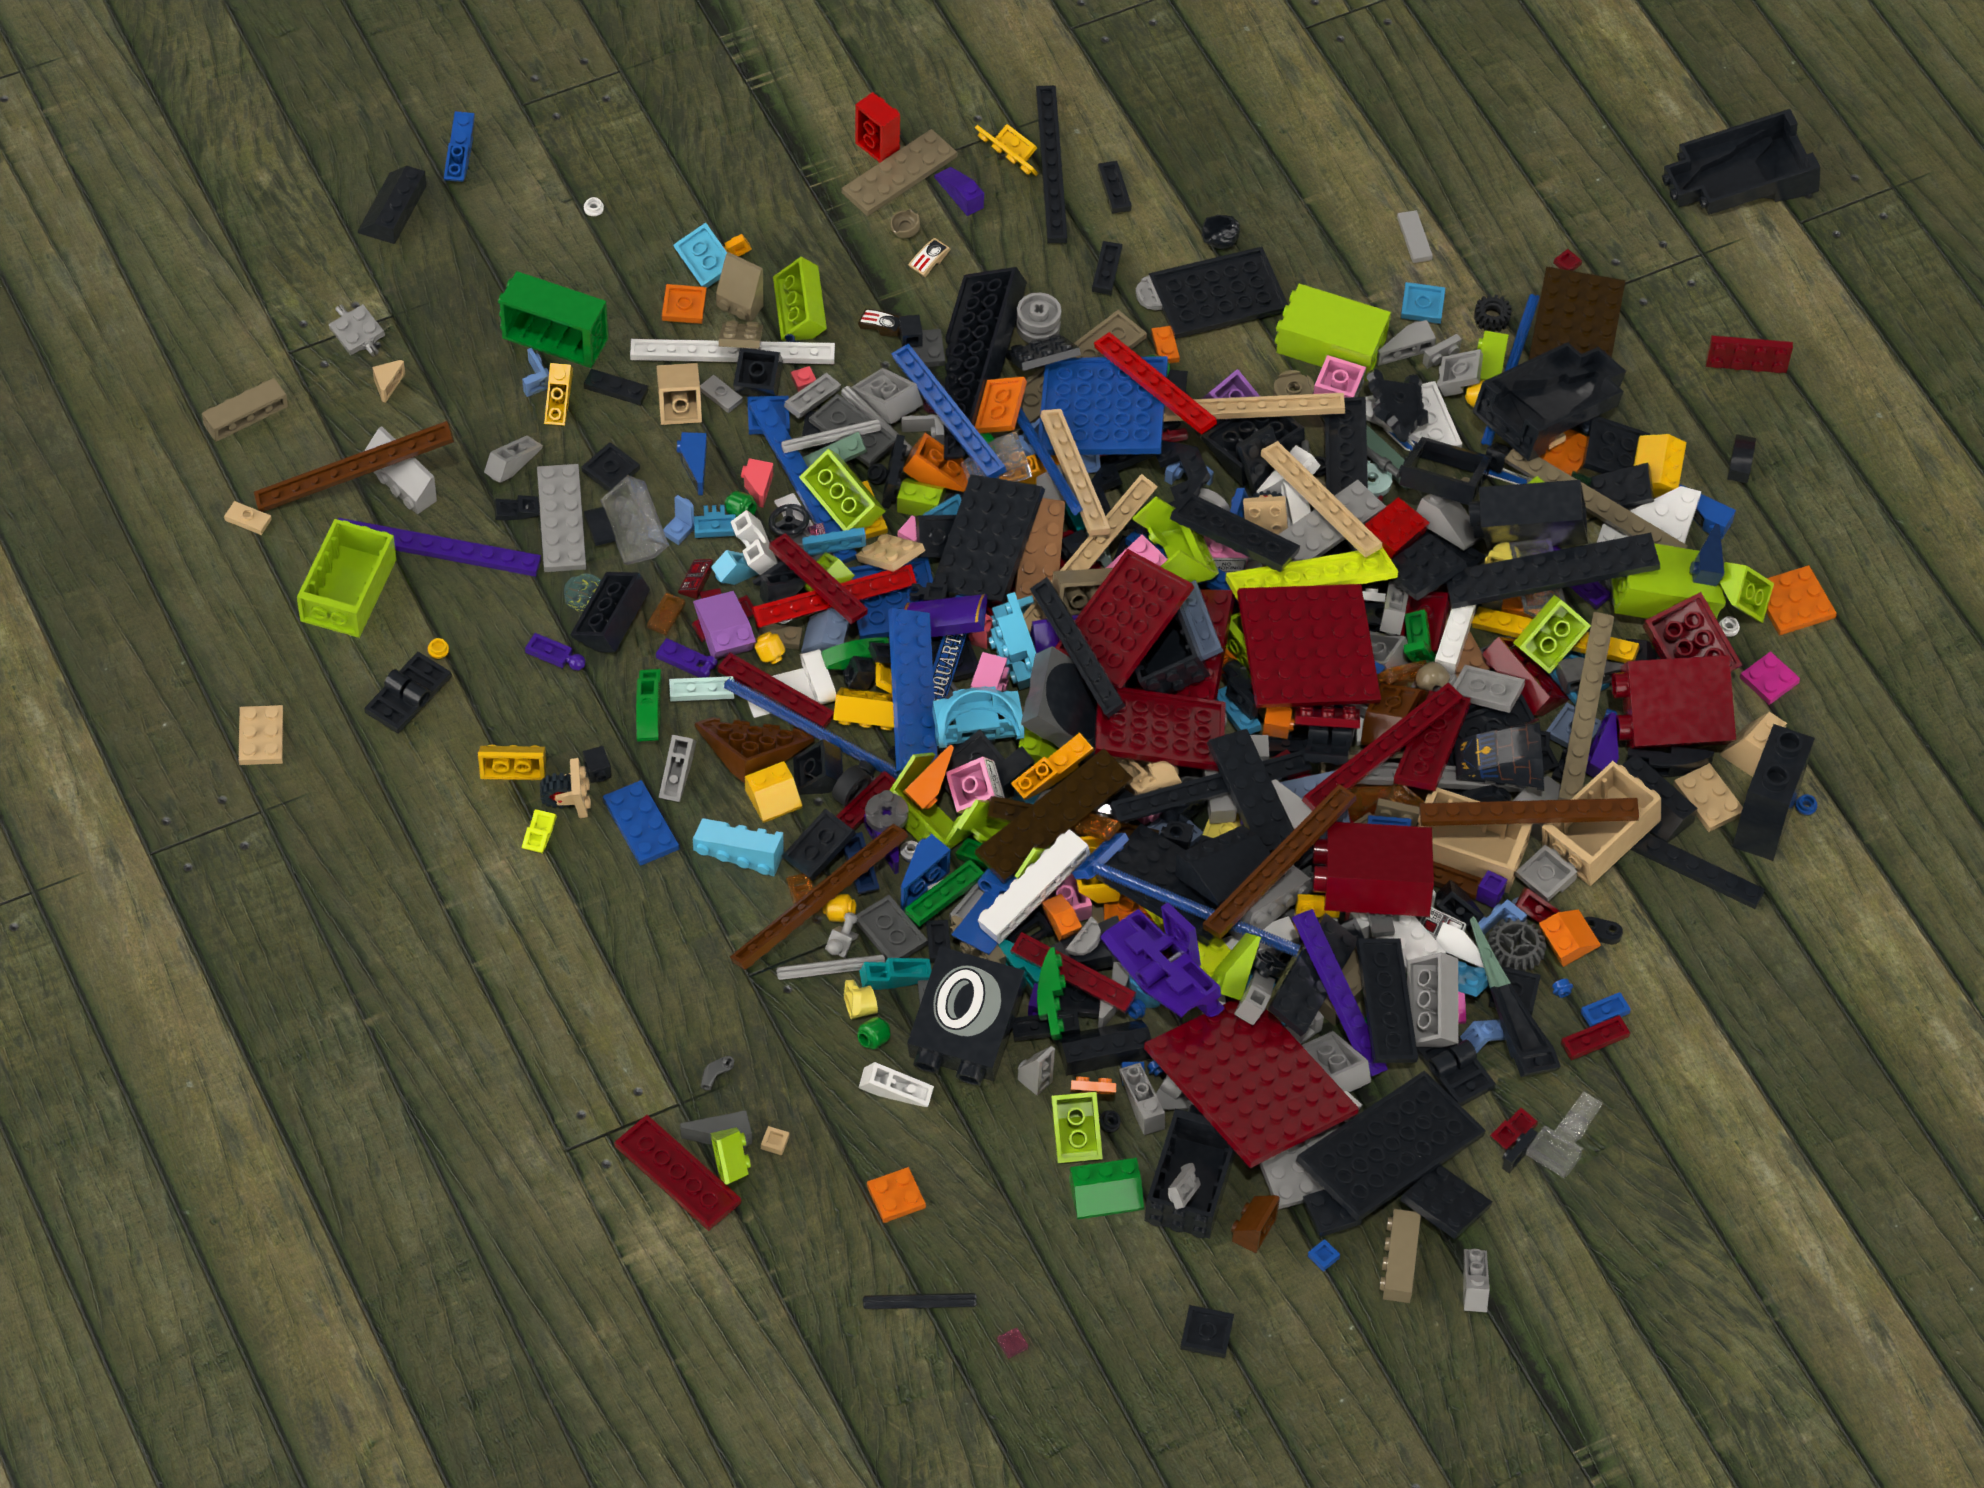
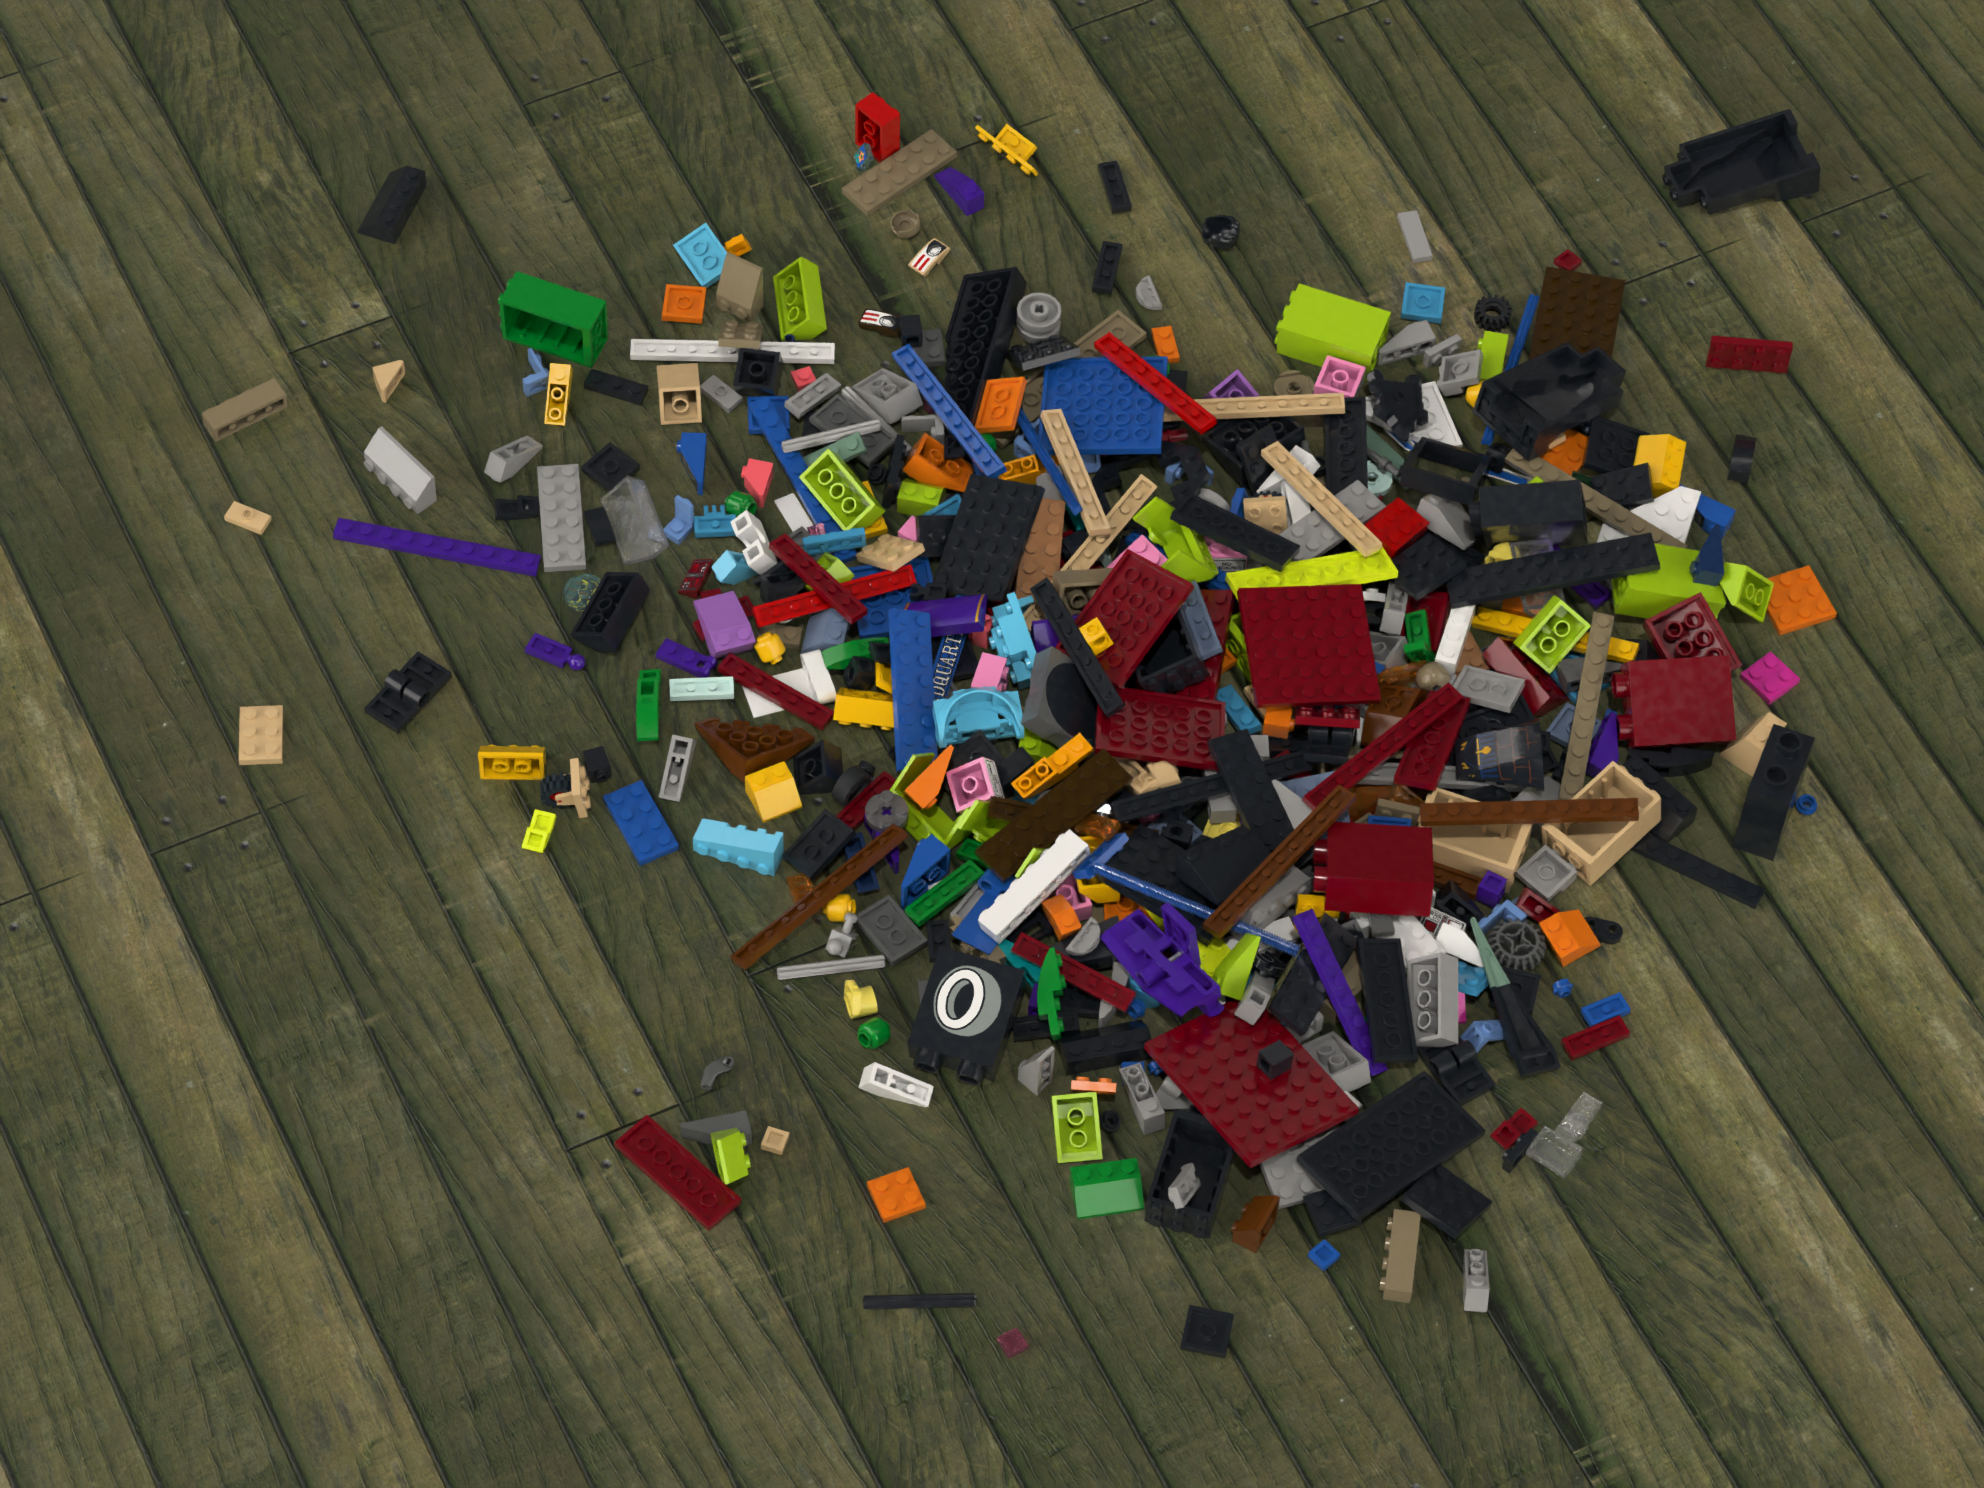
reddish brown plate [254,421,454,512] -> none
lime container [297,519,396,638] -> none
light grey plate [328,304,385,357] -> none
yellow plate [428,638,449,659] -> none
blue slope [444,111,475,182] -> none
white plate [584,197,604,216] -> none
clear orange plate [647,592,685,635] -> none
blue axle [724,677,901,780] -> none
black piece [768,504,810,536] -> none
teal slope [859,958,932,990] -> none
white plate [900,841,918,862] -> none
clear slope [961,431,1032,482] -> none
black plate [1036,85,1068,244] -> none
black plate [1149,247,1288,339] -> none
black plate [1221,657,1259,720] -> none
tan plate [1673,763,1743,832] -> none
white plate [1719,616,1740,637] -> none
none -> clear light blue tile [854,143,874,171]
none -> yellow brick [1079,617,1114,655]
none -> black brick [1256,1040,1294,1080]

